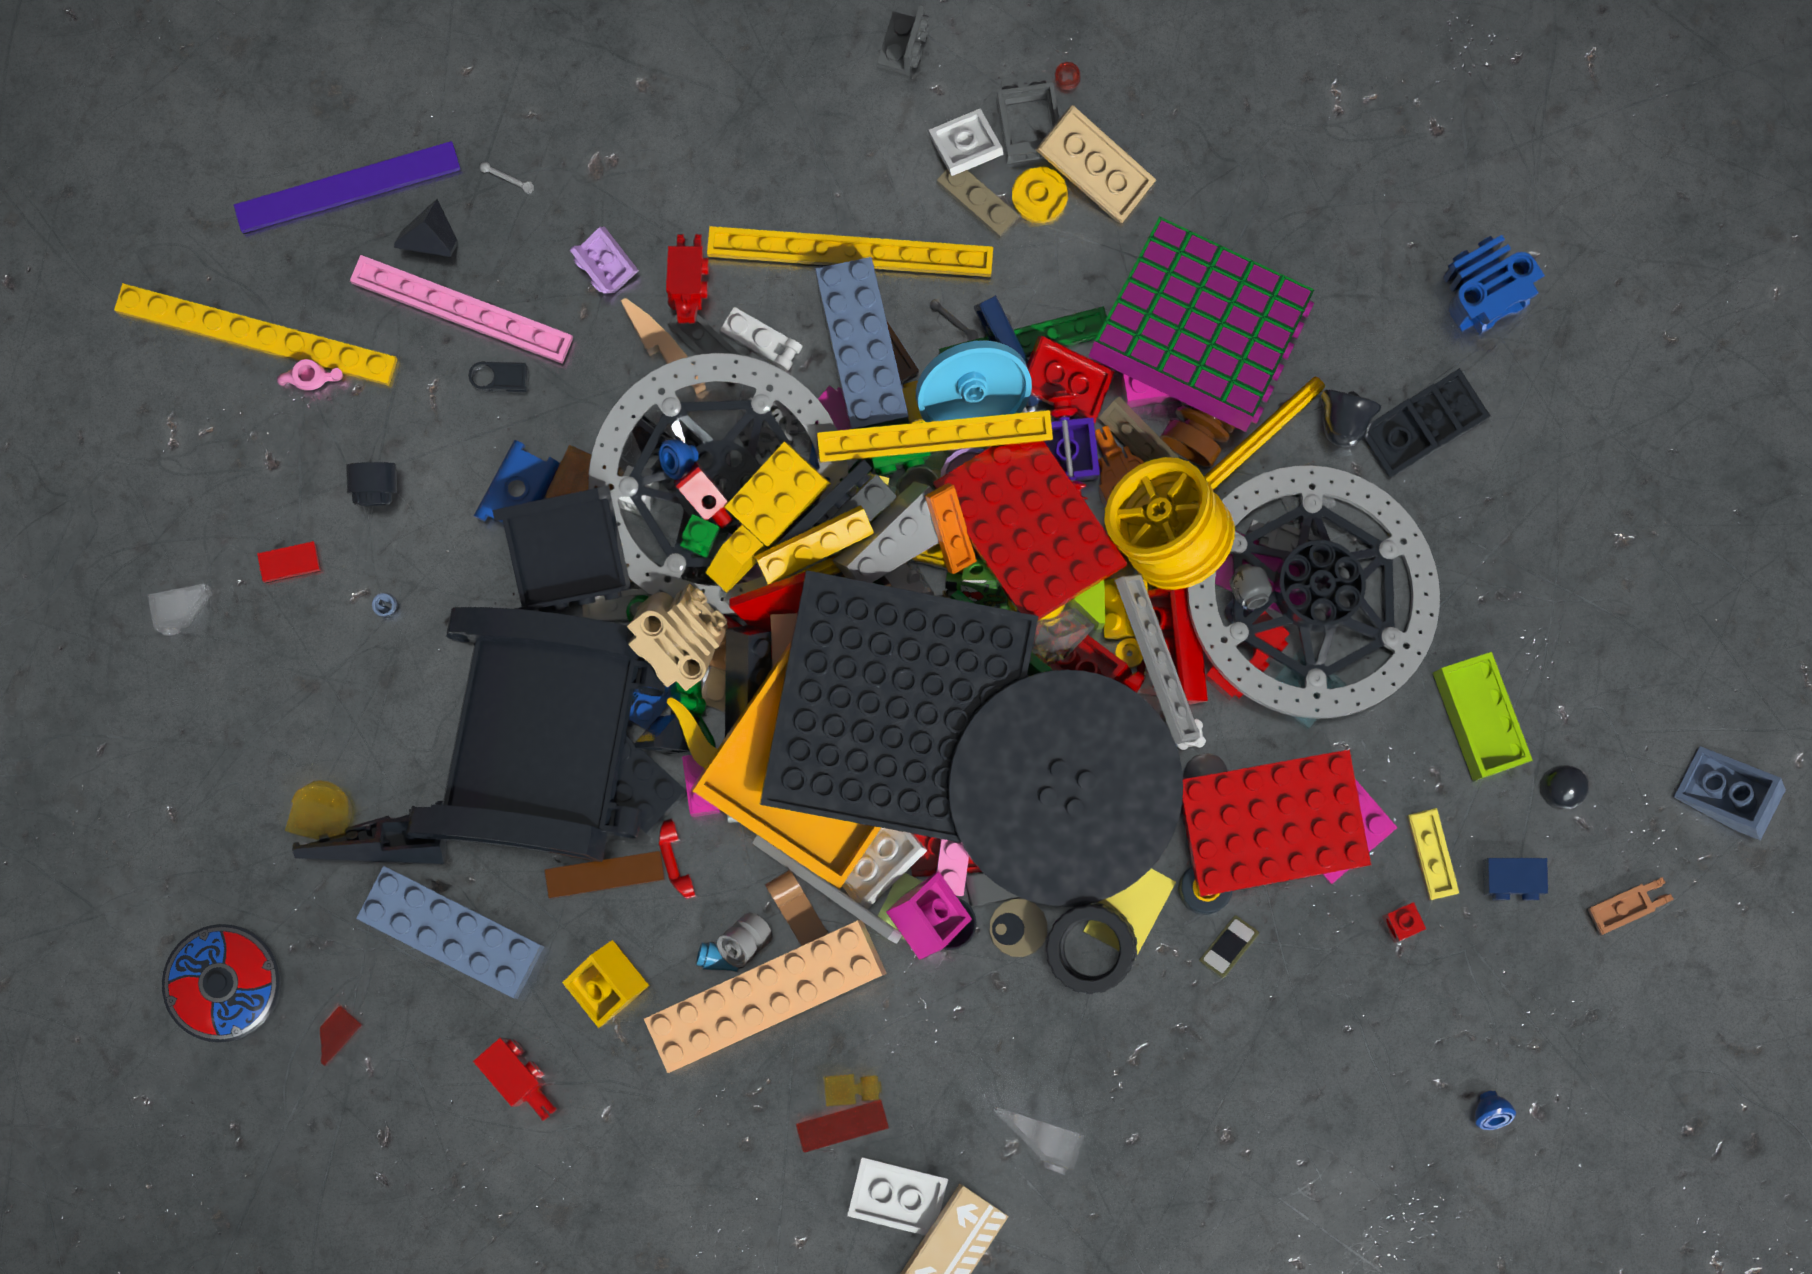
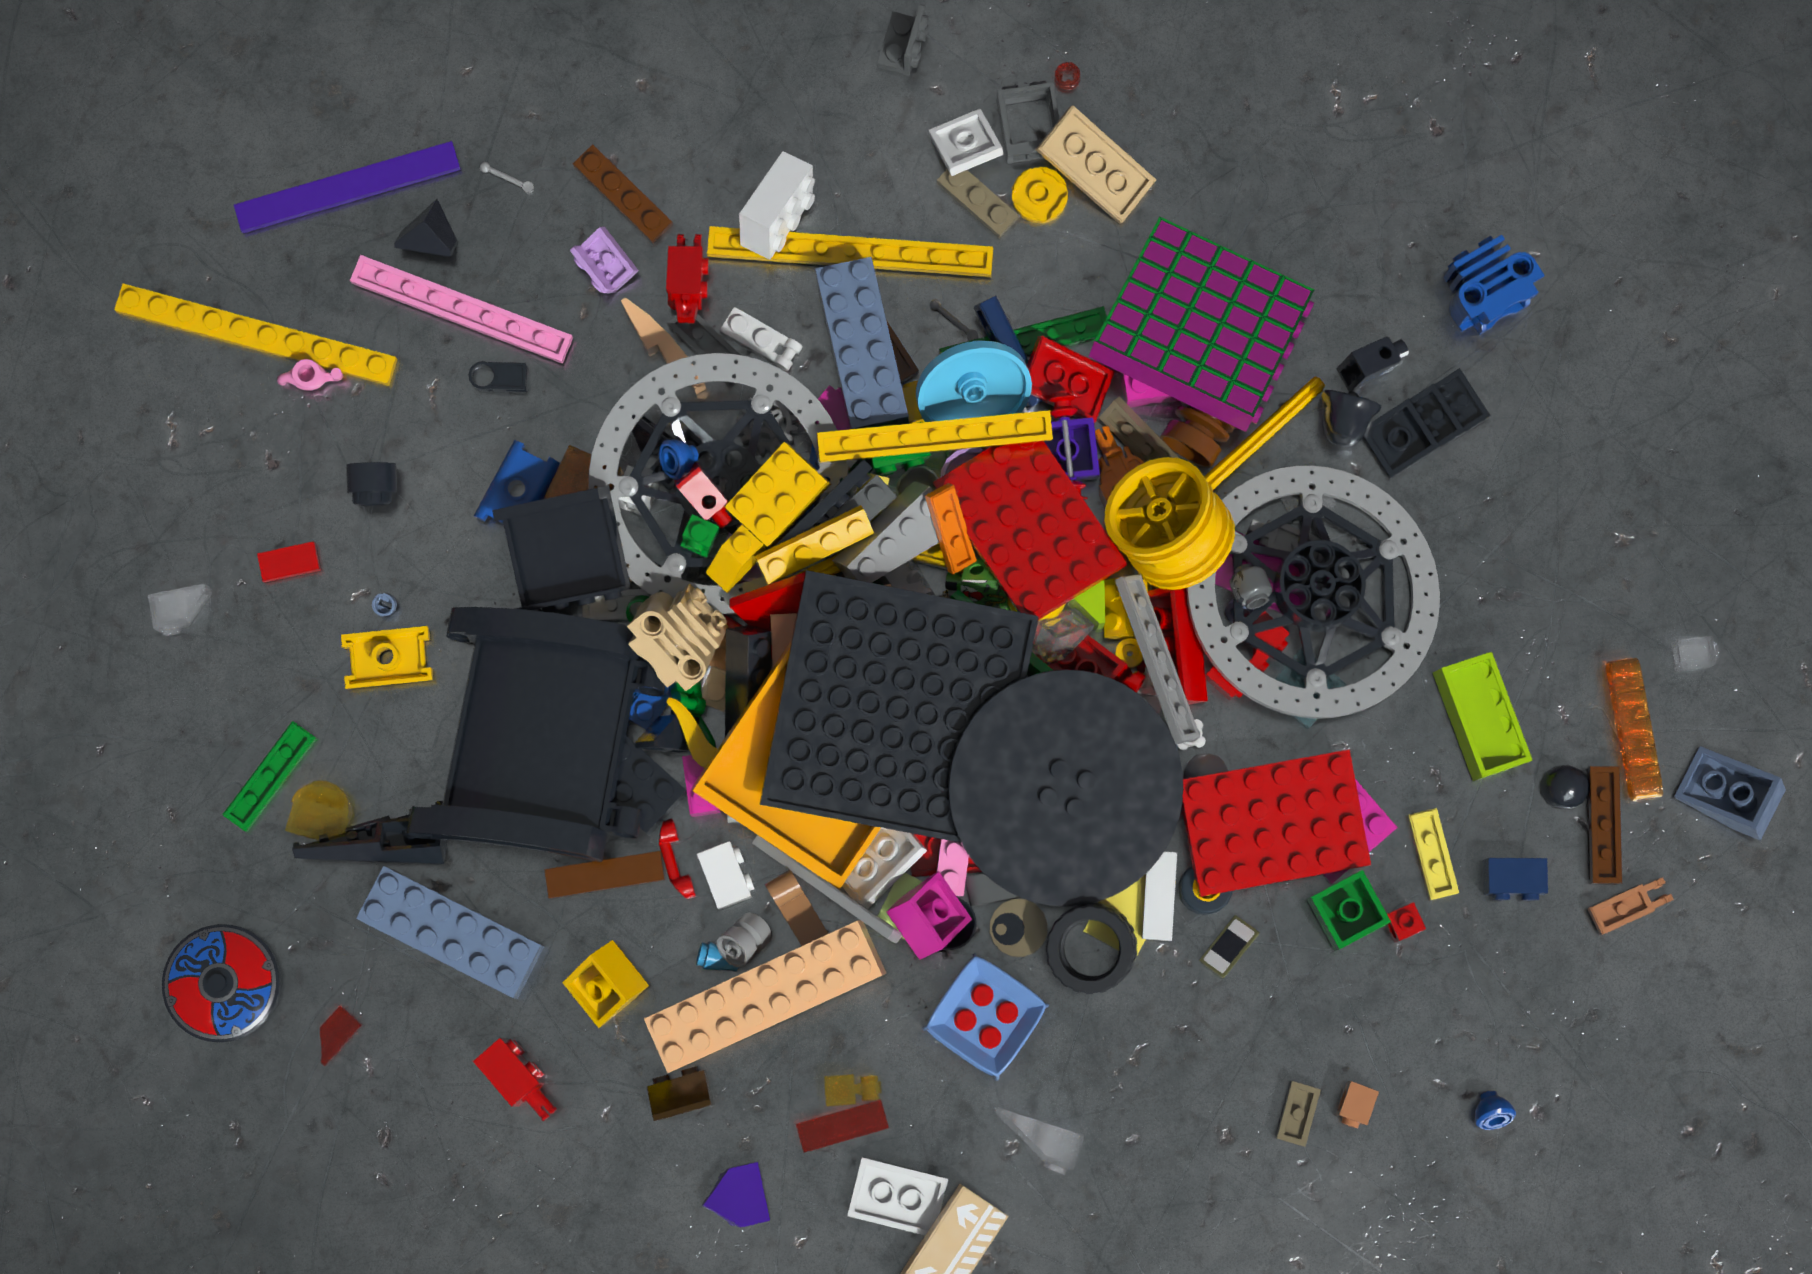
none -> green tile [222,721,317,832]
none -> yellow piece [341,626,433,689]
none -> reddish brown plate [573,144,673,244]
none -> dark brown slope [647,1066,715,1121]
none -> white brick [697,841,755,910]
none -> dark purple slope [702,1162,770,1228]
none -> white brick [739,151,815,260]
none -> medium blue piece [922,953,1049,1081]
none -> white tile [1142,852,1177,941]
none -> dark tan plate [1276,1081,1321,1147]
none -> green brick [1307,870,1391,951]
none -> nougat brick [1335,1081,1379,1129]
none -> black torso [1336,336,1409,392]
none -> reddish brown plate [1588,766,1622,884]
none -> clear orange beam [1606,657,1663,802]
none -> clear brick [1671,636,1719,672]

